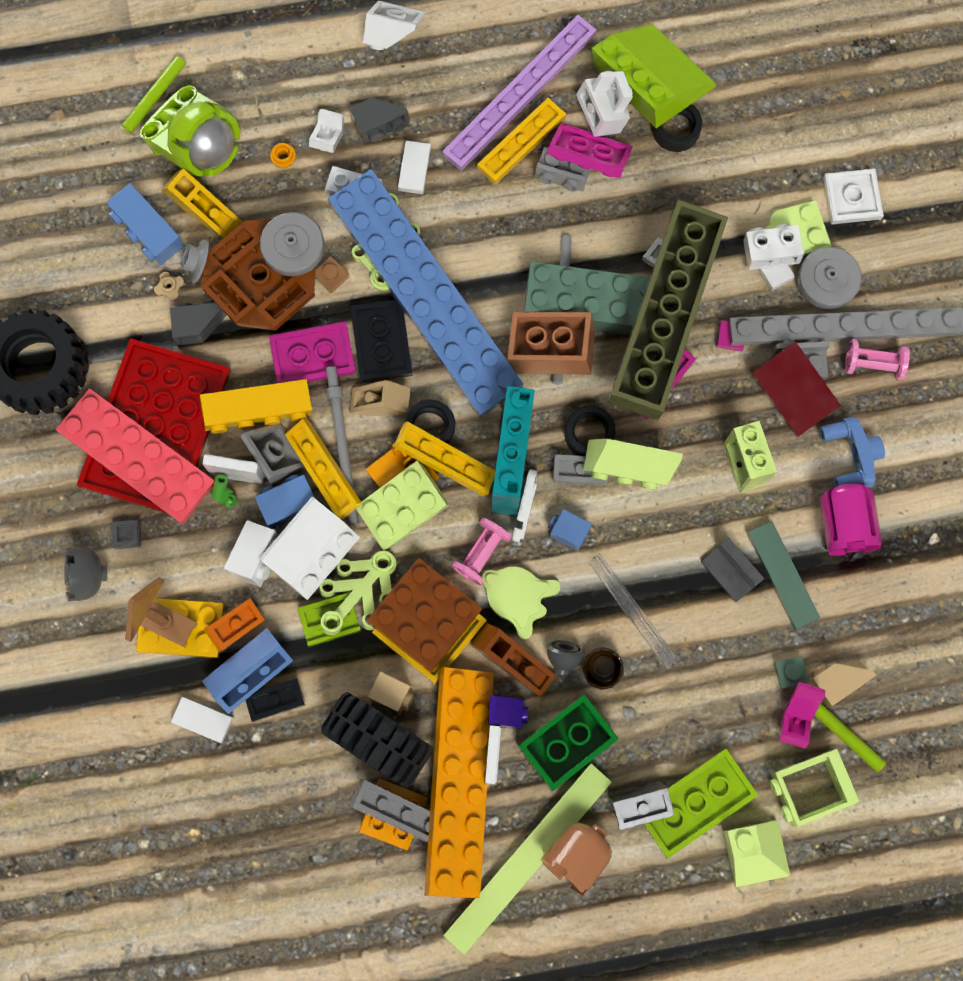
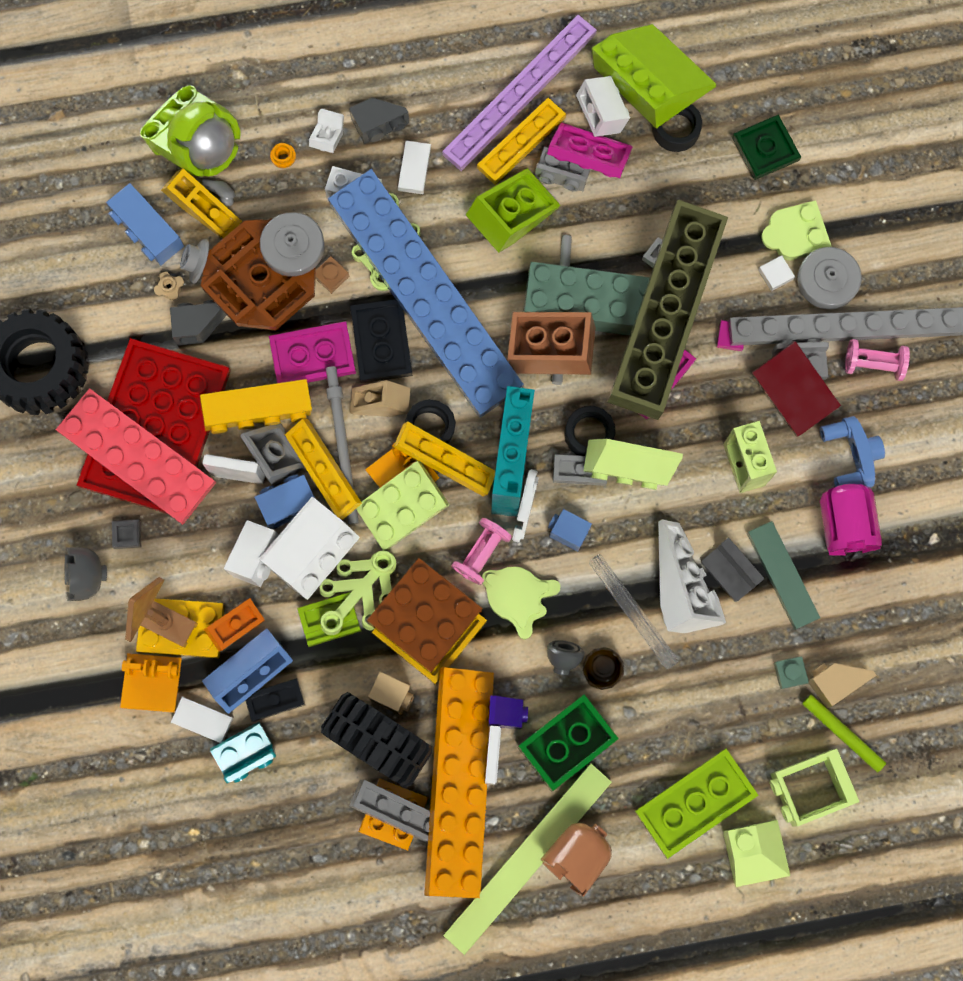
lime piece [121,56,186,134] -> none
bright green arm [211,474,238,508] -> none
white slope [363,1,426,50] -> none
dark orange slope [470,623,557,698] -> none
white bracket [592,71,633,113] -> none
panel [609,782,674,830] -> none
white brick [743,224,804,271] -> none
dark pink bracket [779,682,825,749] -> none
white tile [823,169,884,224] -> none
none -> light orange hinge [120,653,182,713]
none -> light grey arm [202,179,235,206]
none -> bracket [210,722,276,784]
none -> lime slope [466,168,561,253]
none -> white wedge [658,519,726,633]
none -> dark green plate [732,114,801,180]

